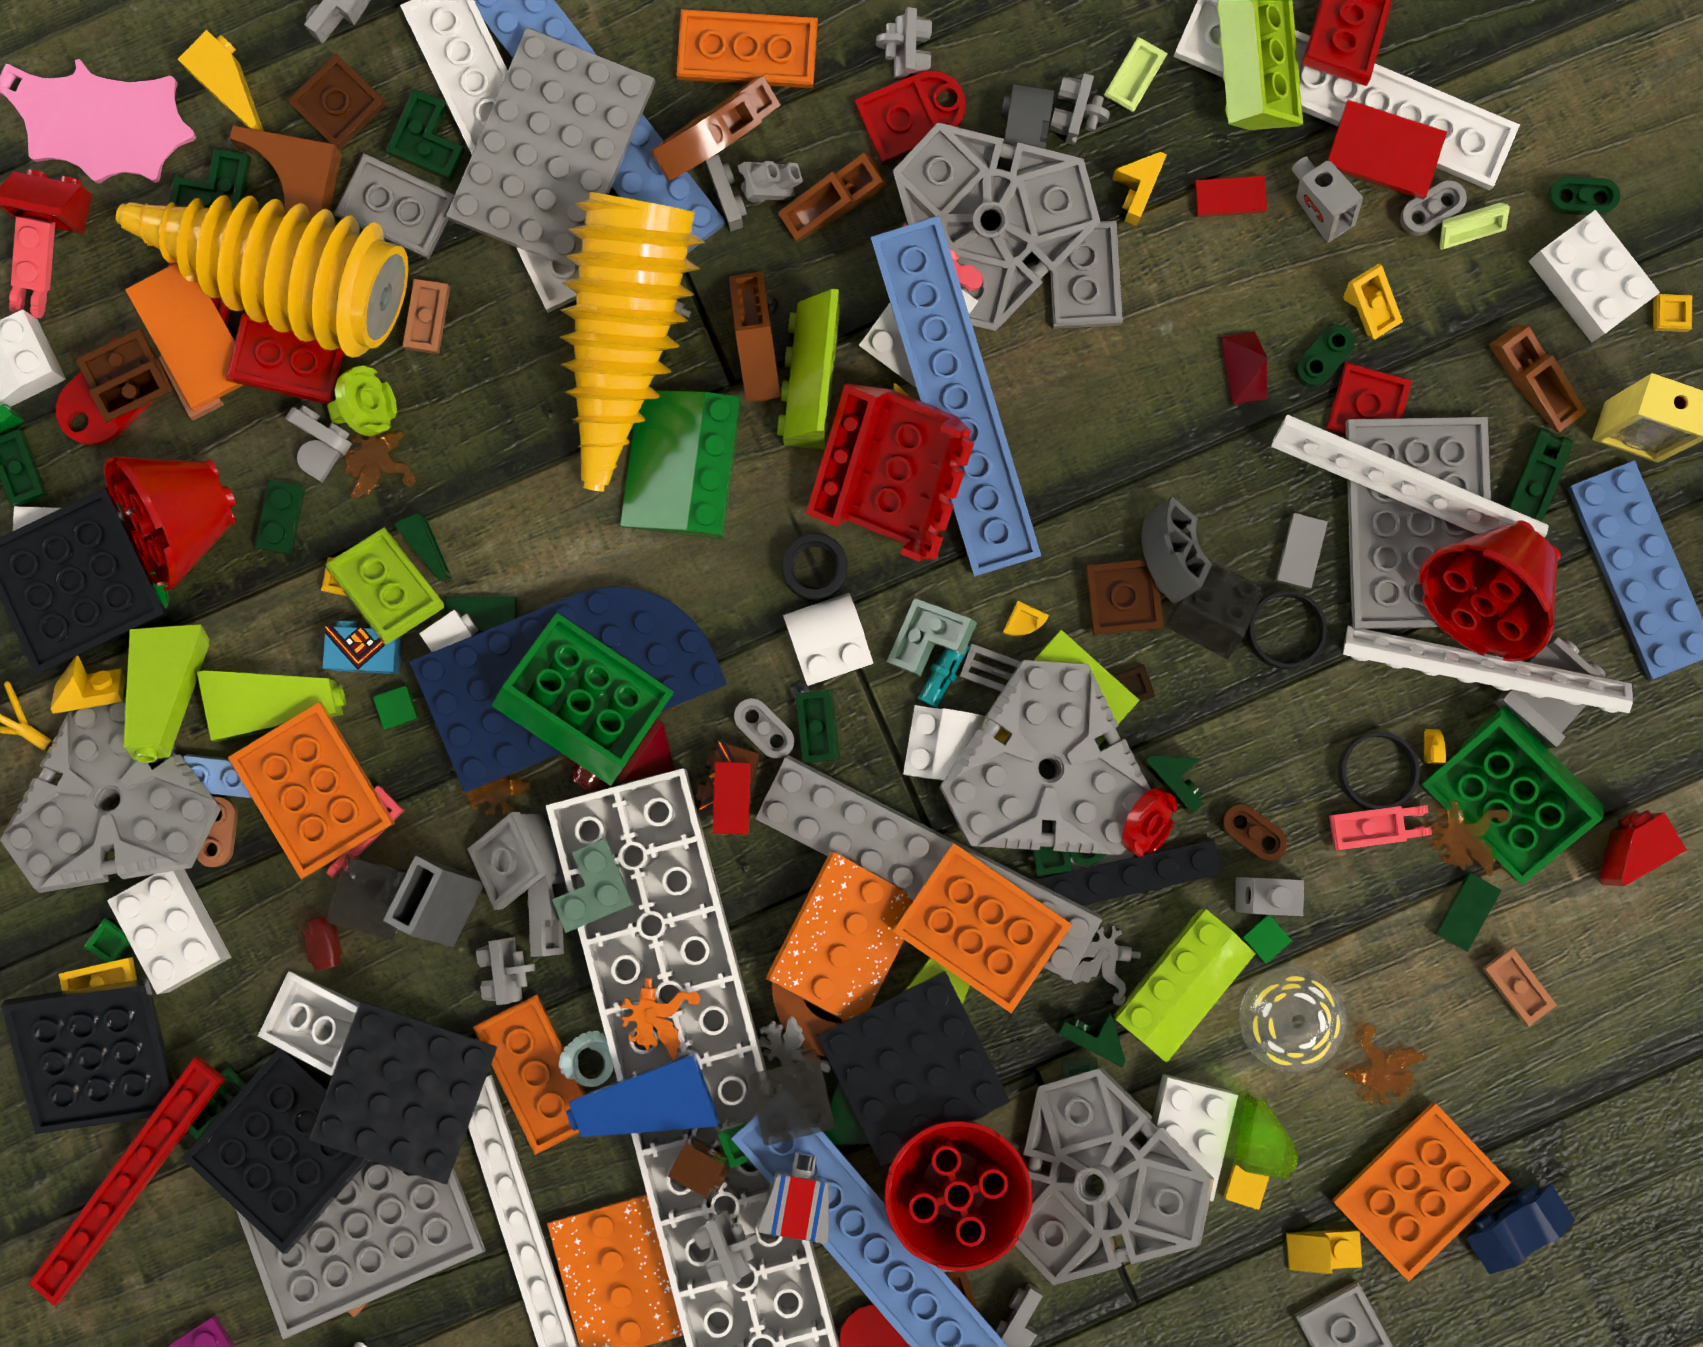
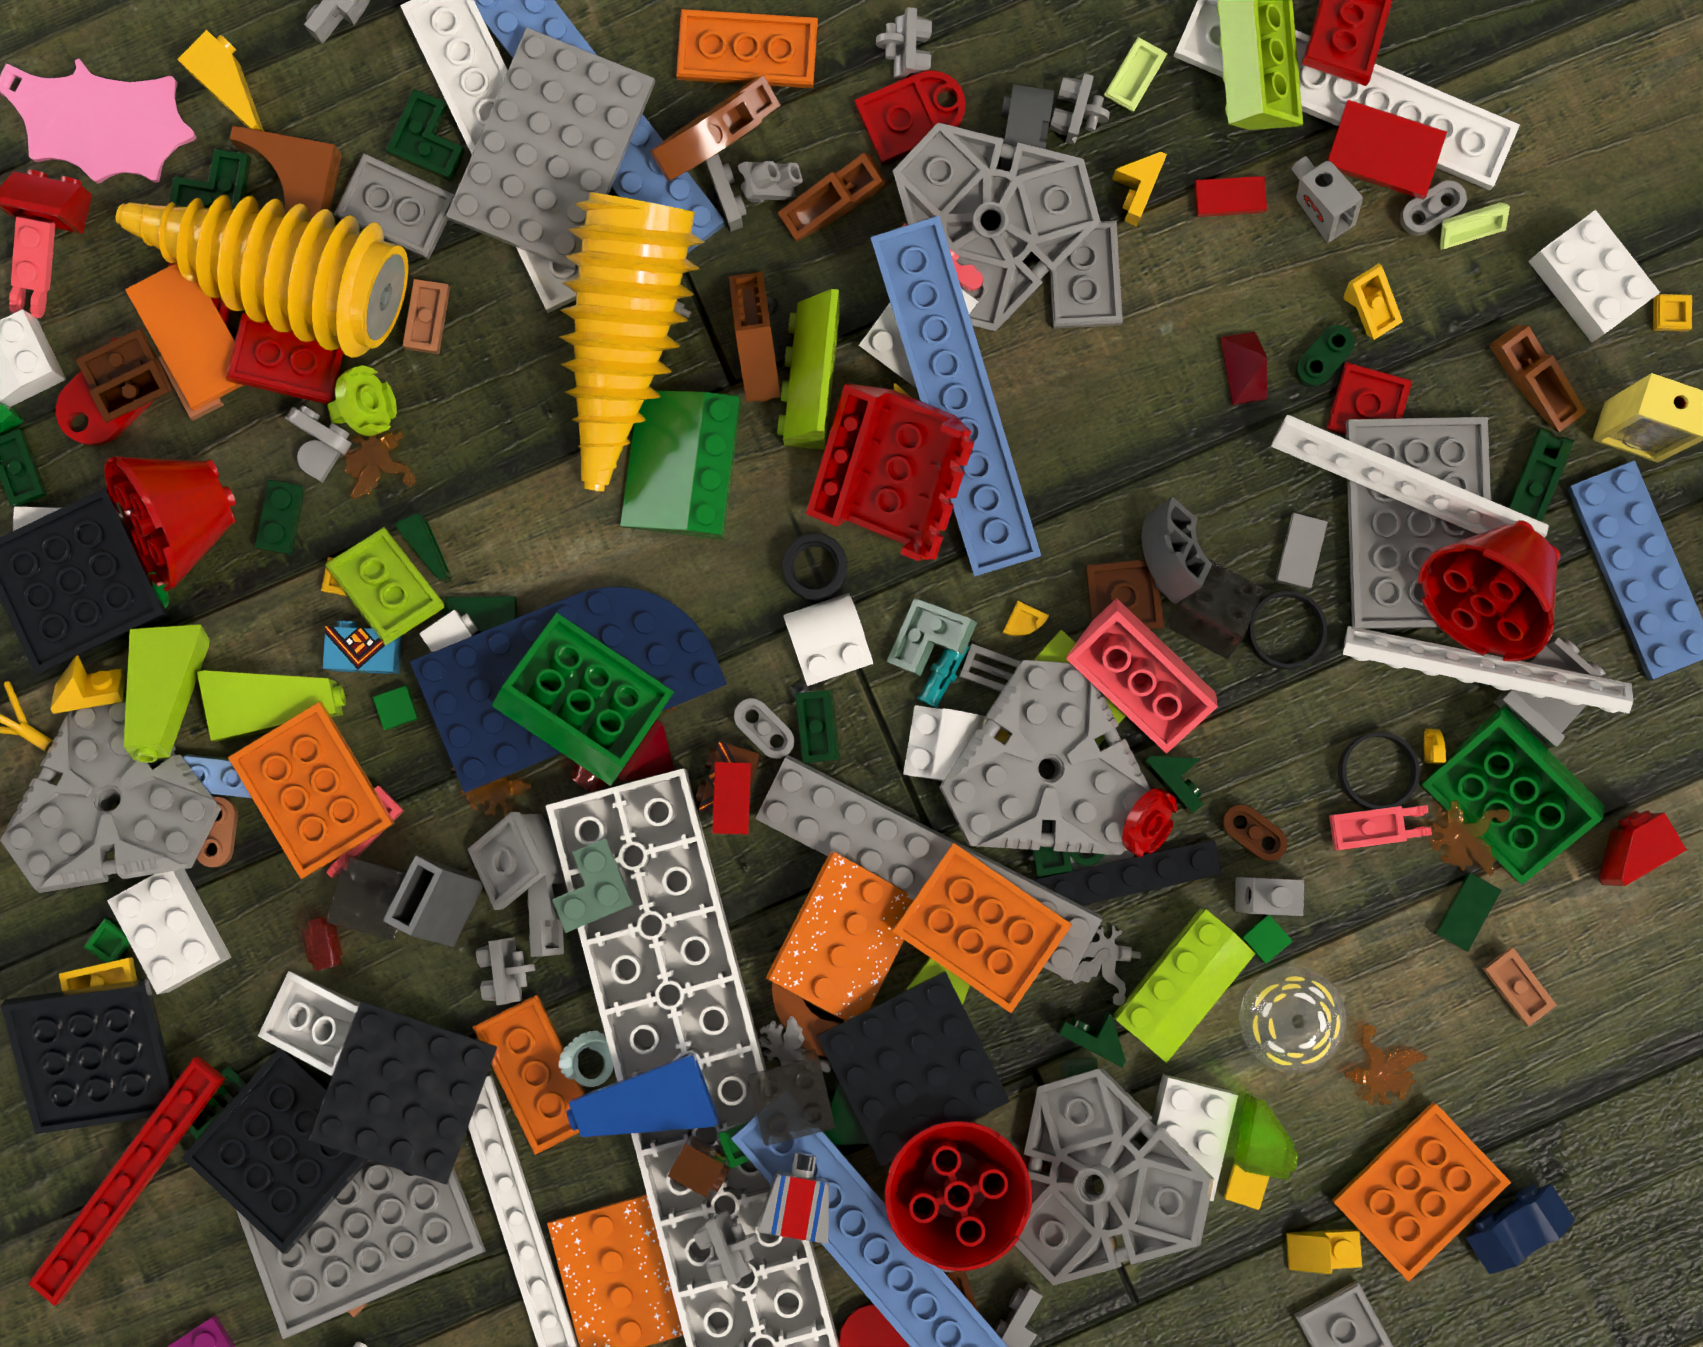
reddish brown plate [287,53,387,151] -> none
orange piece [620,978,701,1060] -> none
dark green plate [1547,177,1620,216] -> none
none -> coral slope [1066,598,1218,754]

